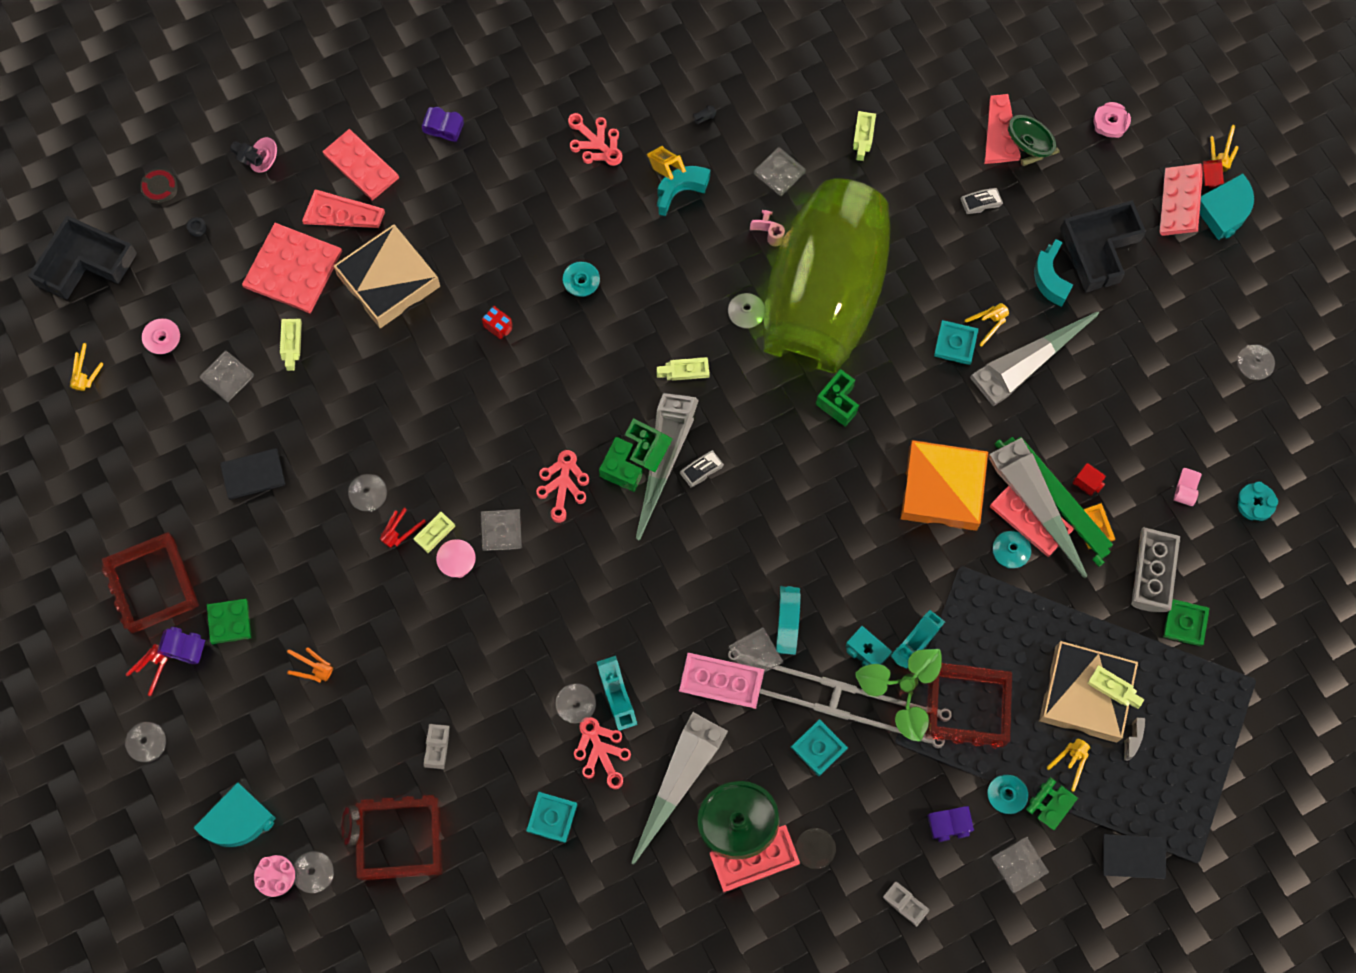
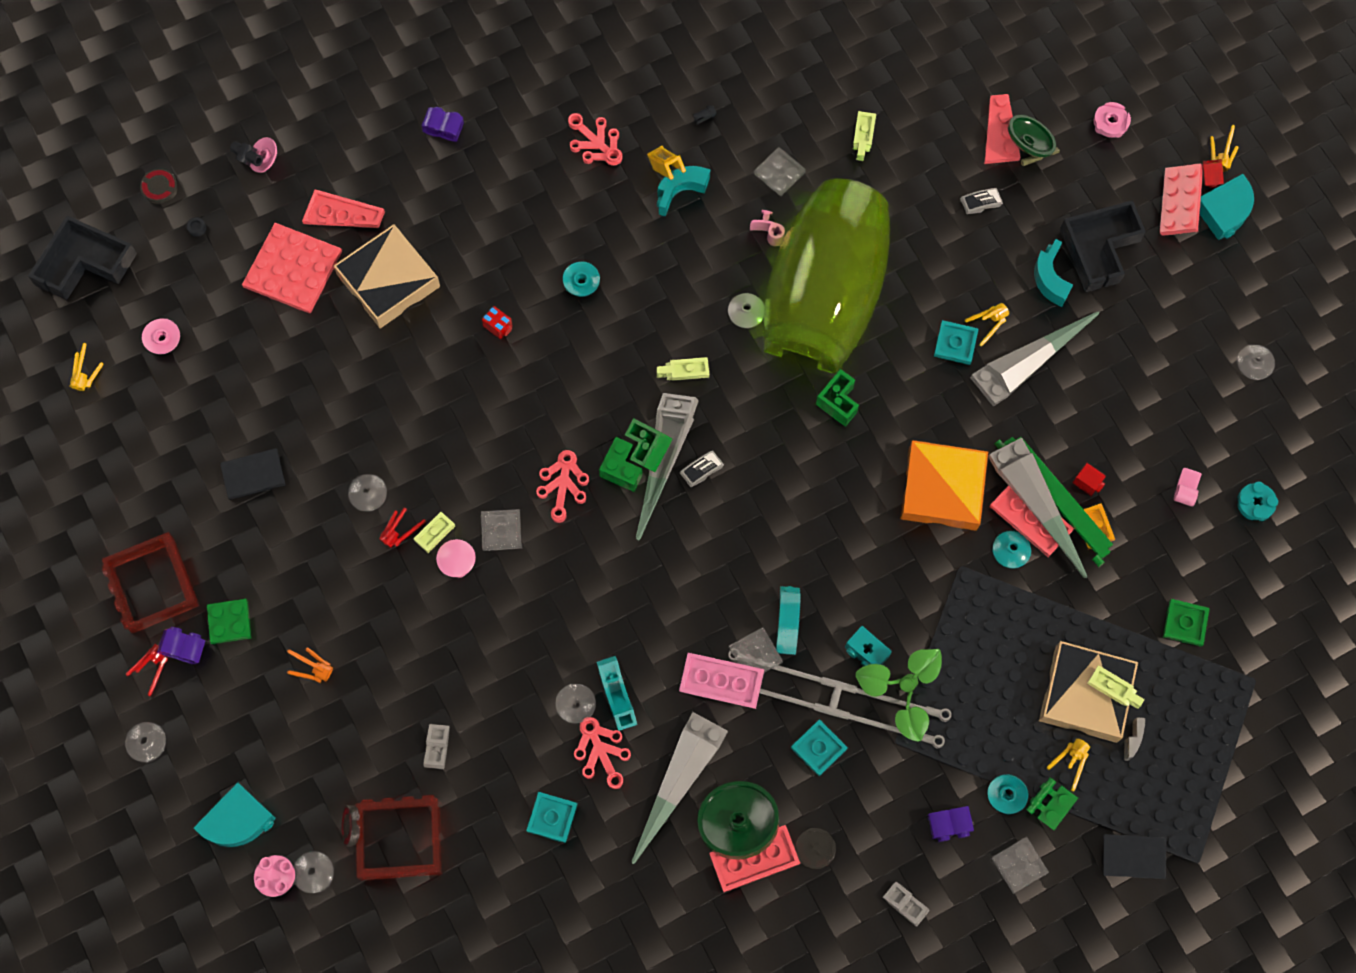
clear plate [200,350,254,402] -> none
yellowish green hinge [280,319,302,371] -> none
coral plate [322,129,399,201] -> none
teal arch [891,610,945,669] -> none
clear red window [926,663,1012,748] -> none
light grey brick [1131,527,1180,612] -> none

